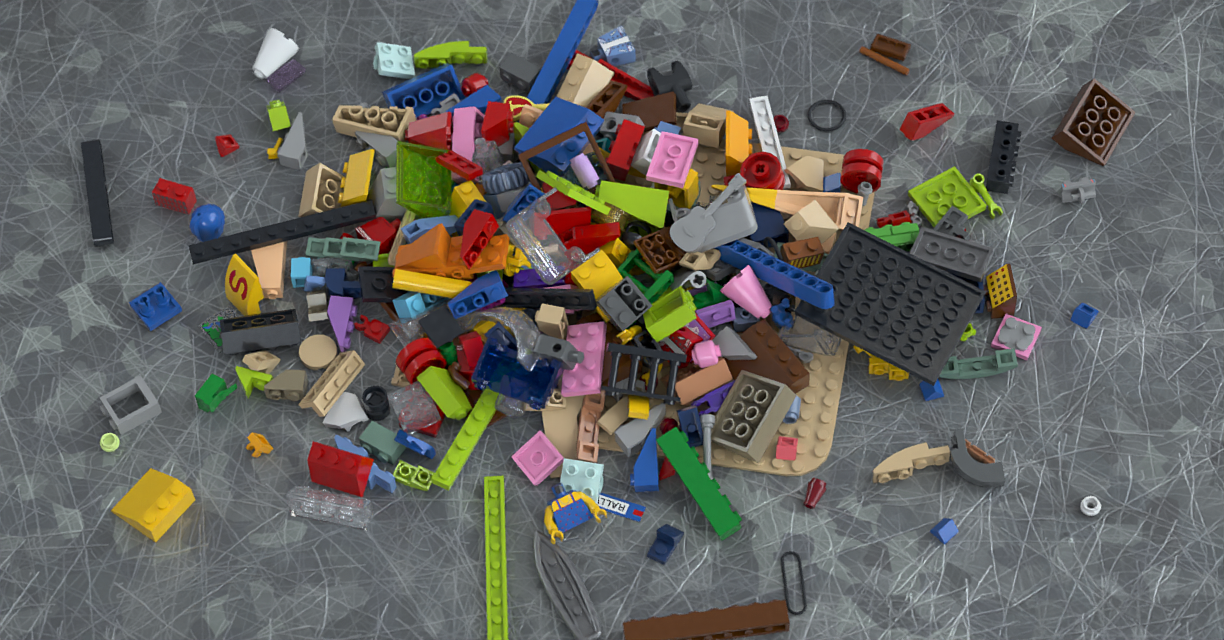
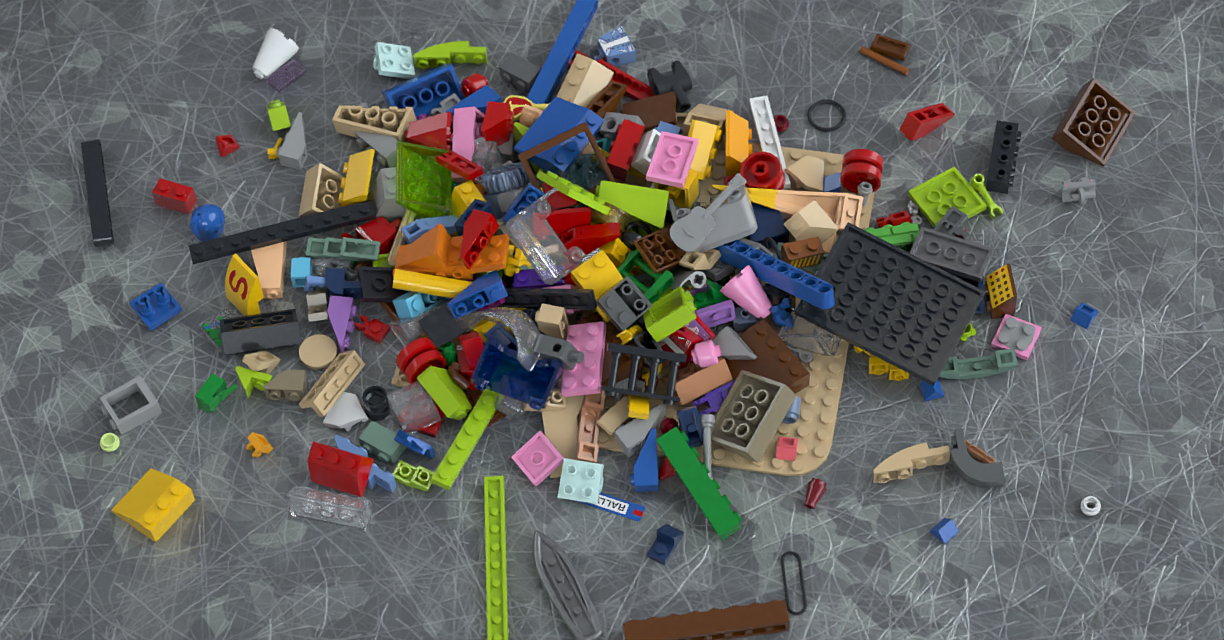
torso [544,483,607,544] -> none
lavender head [570,153,600,189] -> none
none -> yellow slope [688,119,722,180]

